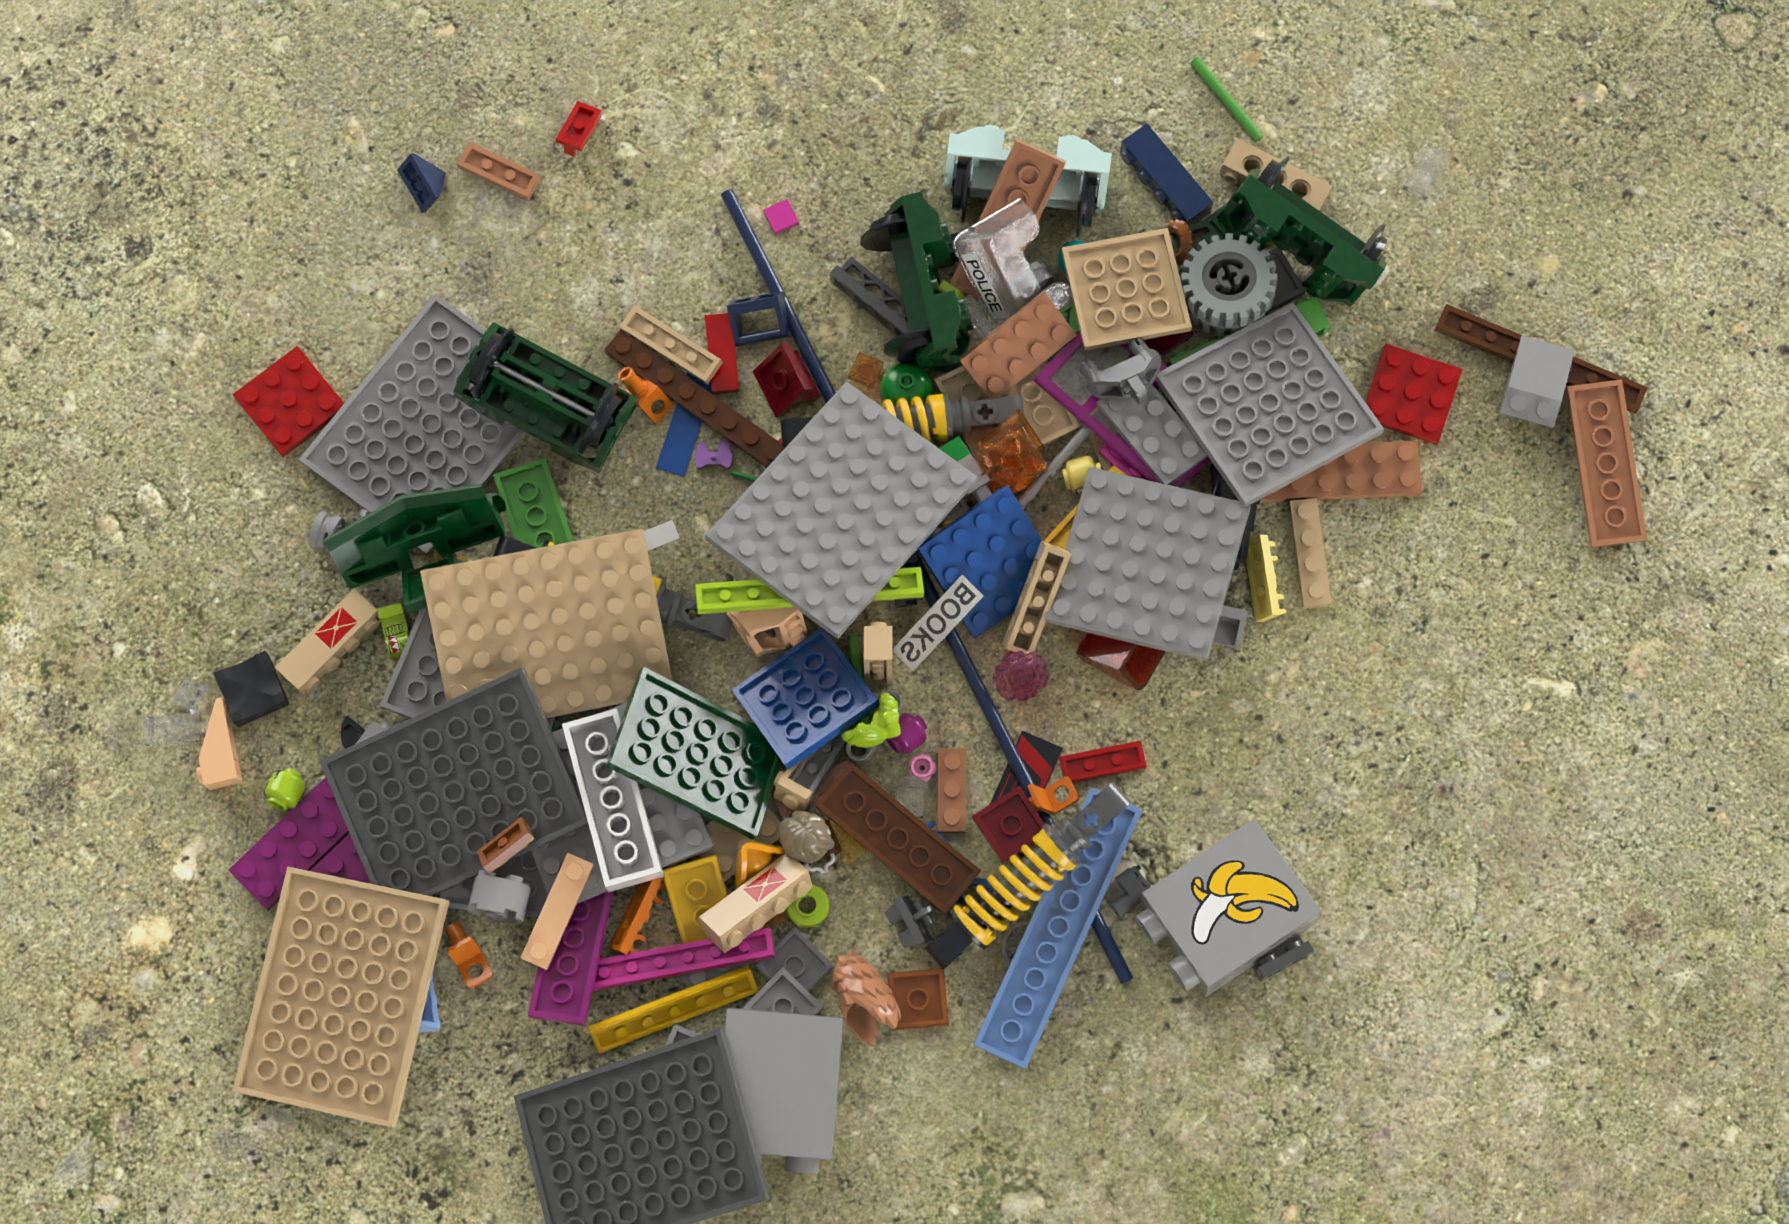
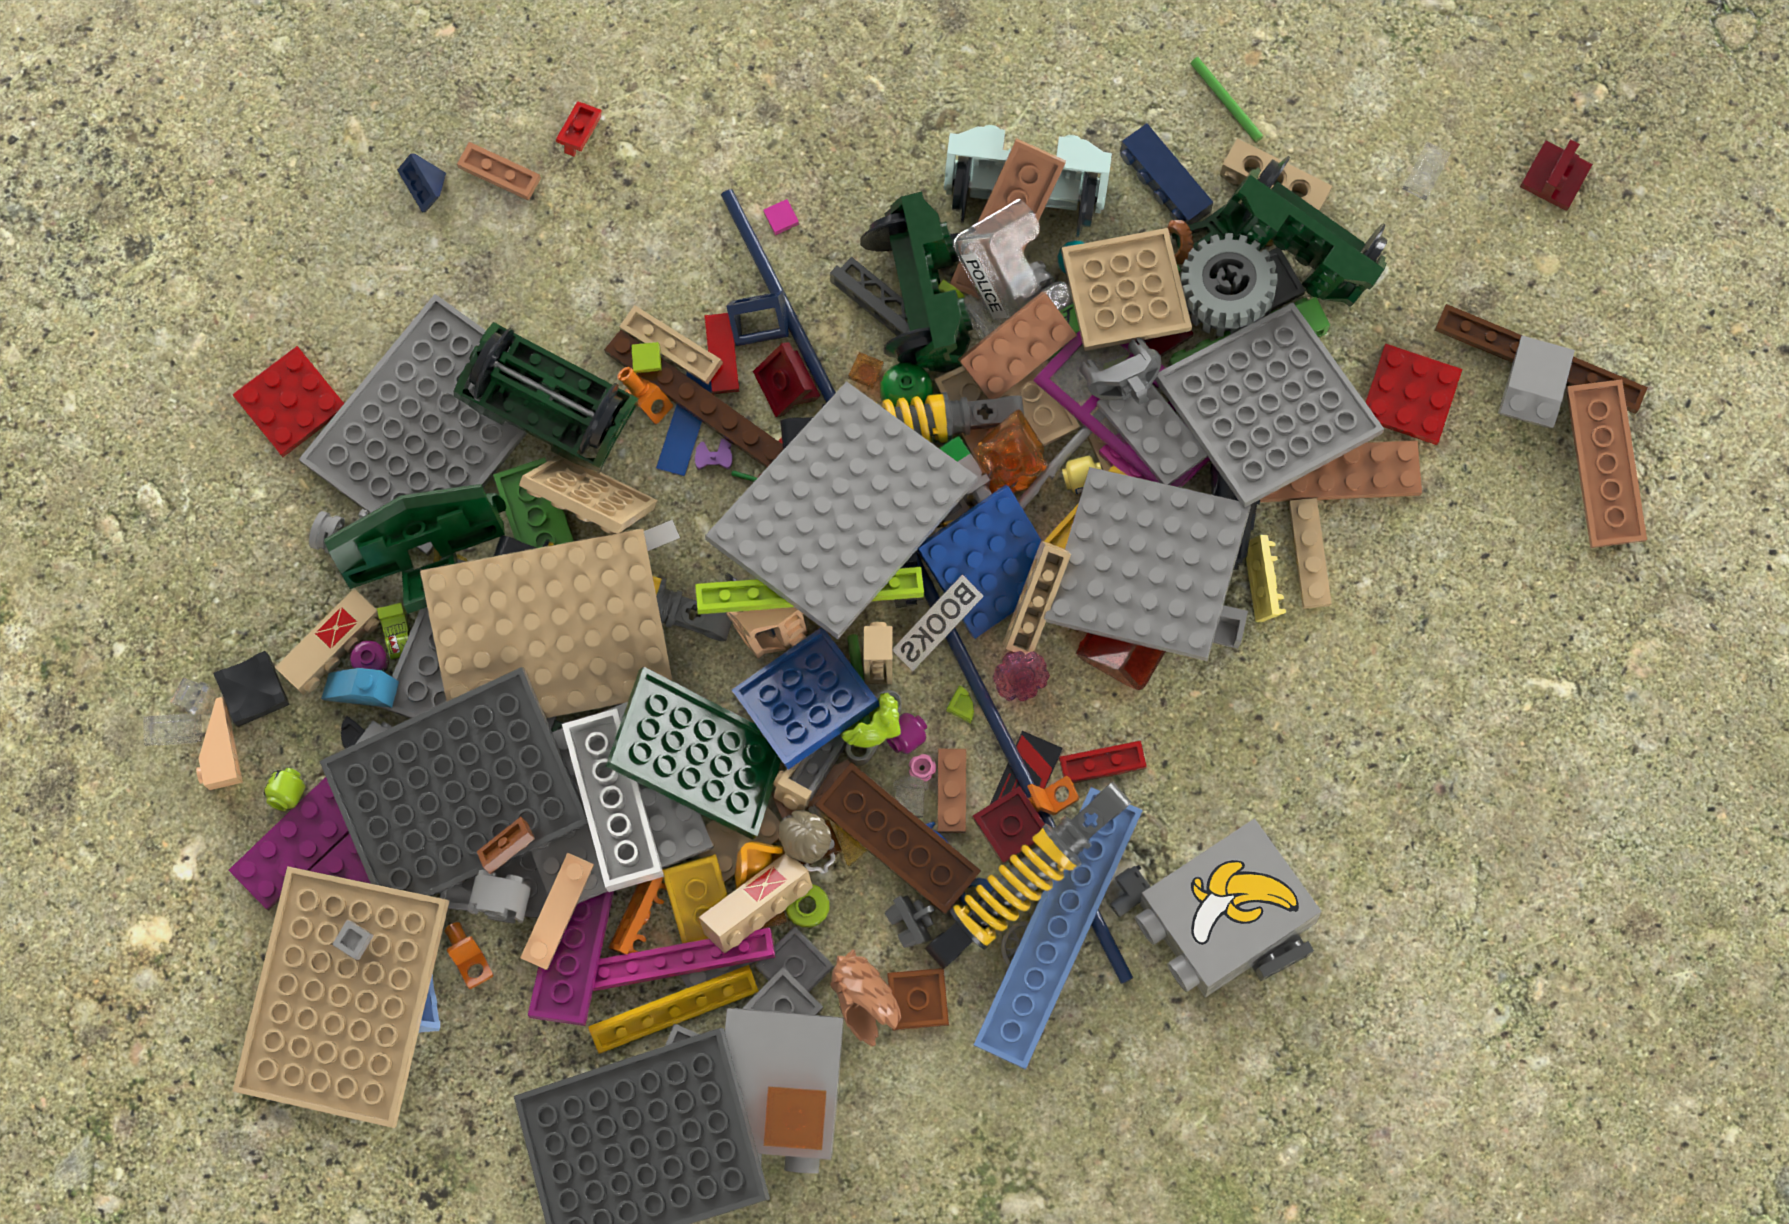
none -> dark azure slope [321,668,399,708]
none -> light grey plate [332,920,374,960]
none -> magenta head [350,640,389,672]
none -> tan plate [519,455,658,534]
none -> lime tile [632,342,662,373]
none -> clear orange tile [764,1086,827,1150]
none -> lime tile [946,685,974,724]
none -> dark red bracket [1520,139,1593,211]

